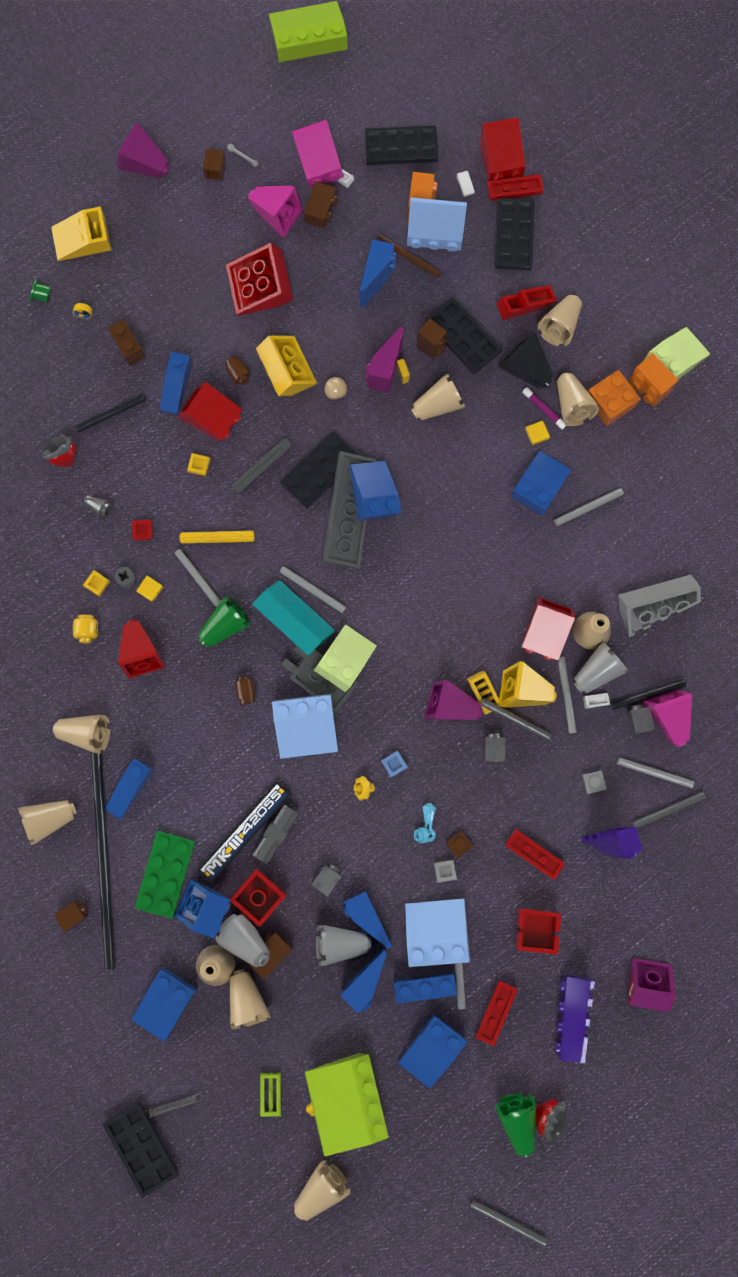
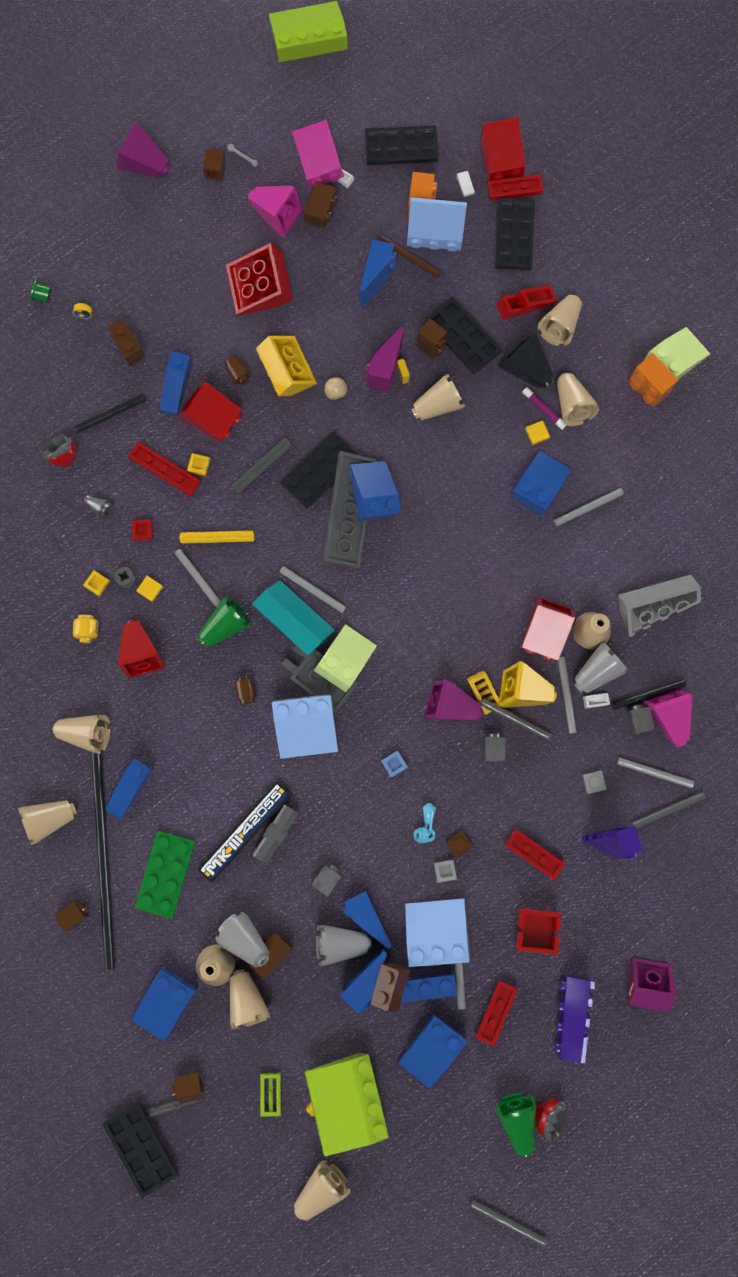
yellow slope [51,206,112,261] -> none
blue slope [174,879,230,938] -> none
red brick [230,869,287,927] -> none
yellow piece [353,776,375,801] -> none
orange brick [588,370,641,427] -> none
none -> red tile [128,441,201,497]
none -> reddish brown brick [171,1073,204,1104]
none -> reddish brown brick [370,963,410,1012]

